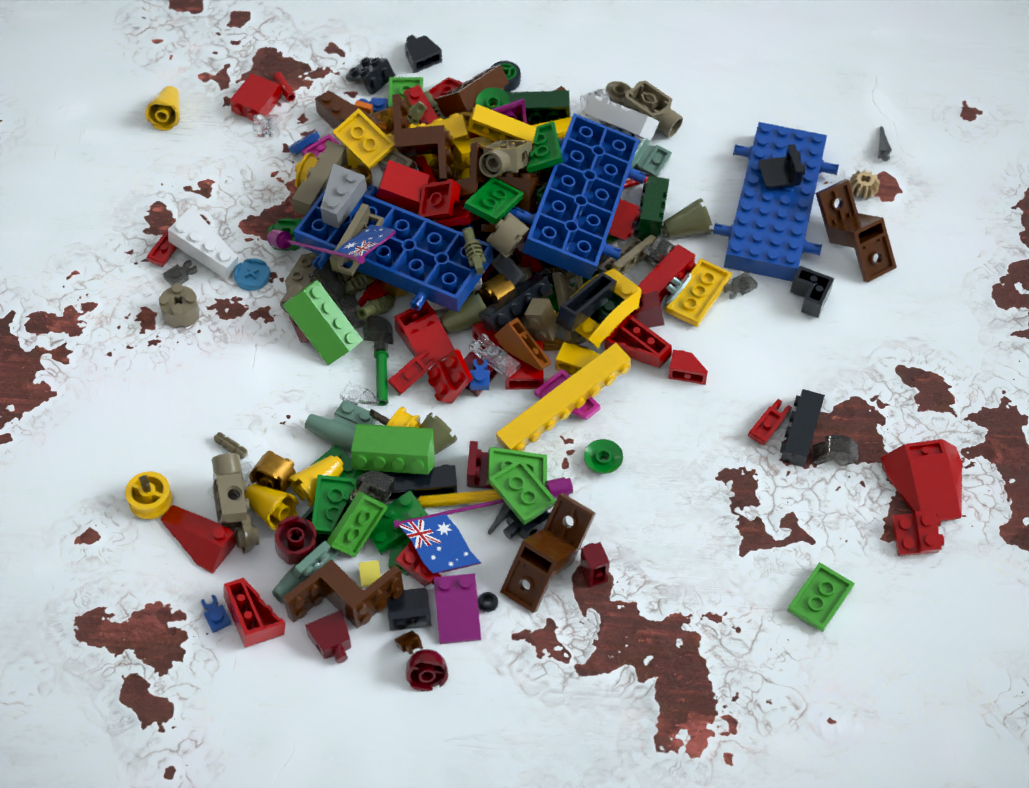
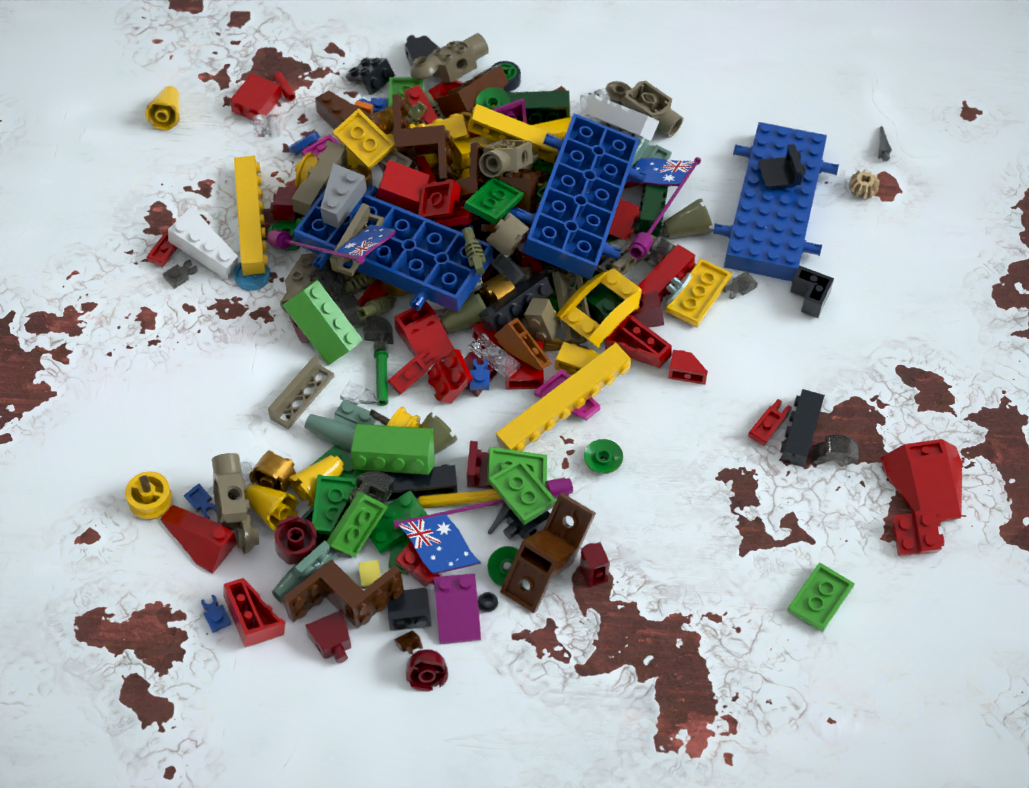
dark tan brick [159,283,199,328] -> none
dark tan axle [214,432,248,459] -> none
green wing [526,121,563,173] -> none
black brick [556,272,617,332] -> none
reddish brown bracket [816,179,897,282] -> none
none -> blue plate [183,483,216,519]
none -> yellow brick [234,155,268,276]
none -> dark tan fence [268,355,334,430]
none -> dark red brick [270,187,298,221]
none -> dark tan brick [410,33,489,83]
none -> green dish [487,546,519,586]
none -> flag [625,157,701,259]

